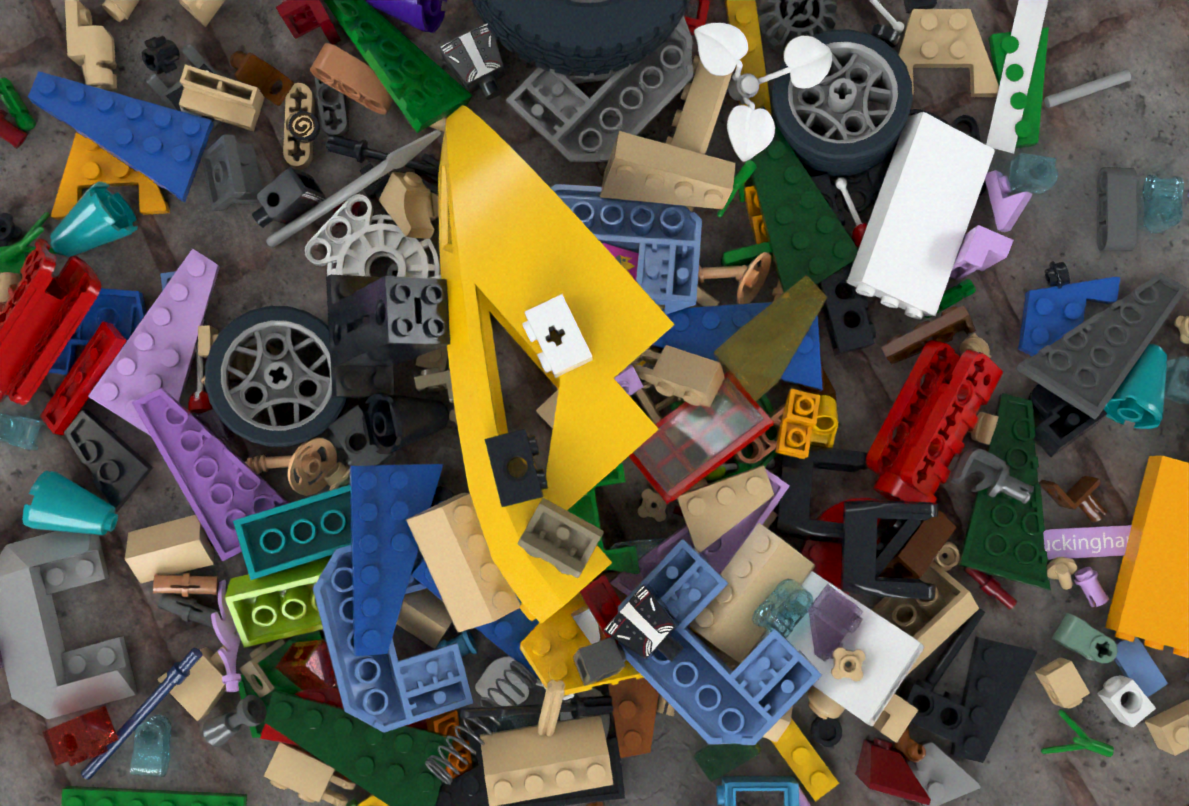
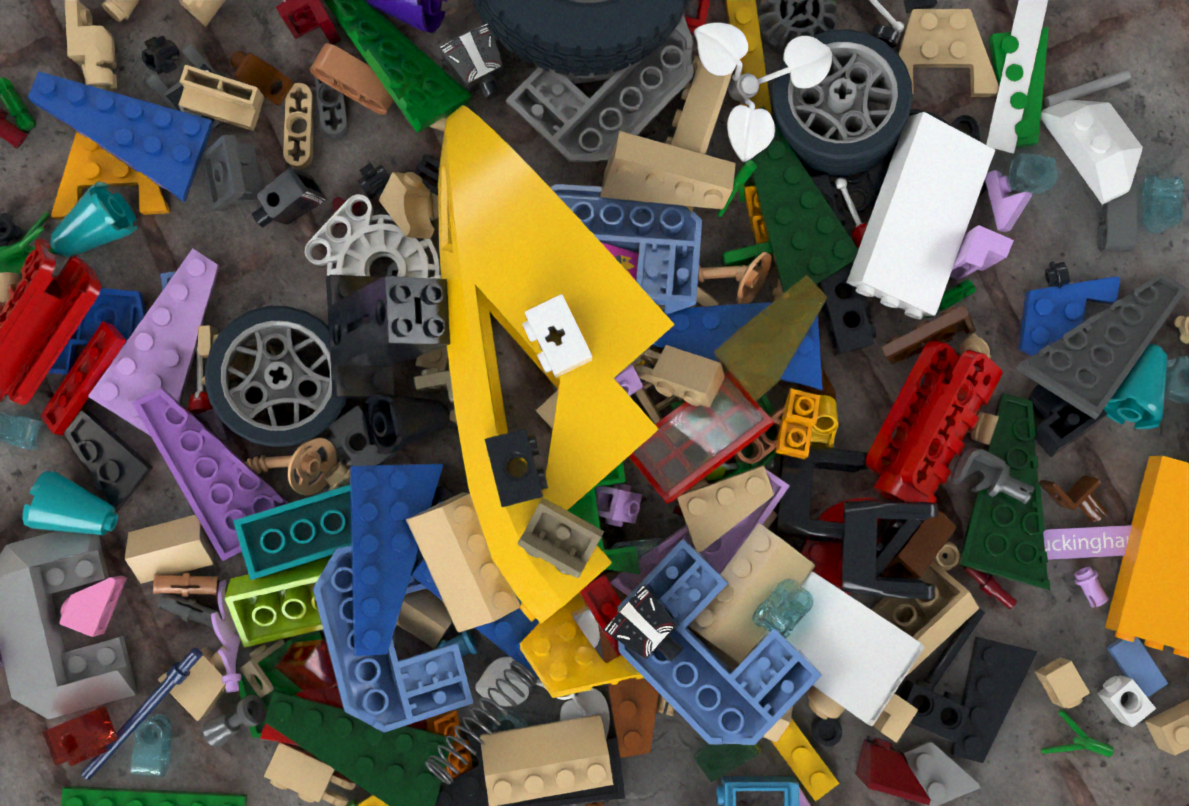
light grey piece [266,130,441,247] -> none
tile [288,111,320,143] -> none
black piece [326,135,439,176] -> none
black piece [461,694,613,720] -> none
tan axle [537,679,565,737] -> none
dark grey brick [573,637,626,687] -> none
tan plate [638,489,670,522] -> none
clear purple slope [808,584,863,662] -> none
tan plate [831,647,865,681] -> none
dark orange arm [894,725,926,763] -> none
tan plate [1047,557,1077,590] -> none
sand green piece [1052,613,1118,663] -> none
none -> bright pink slope [59,576,127,637]
none -> lavender brick [595,483,642,527]
none -> white wedge [1041,100,1143,204]

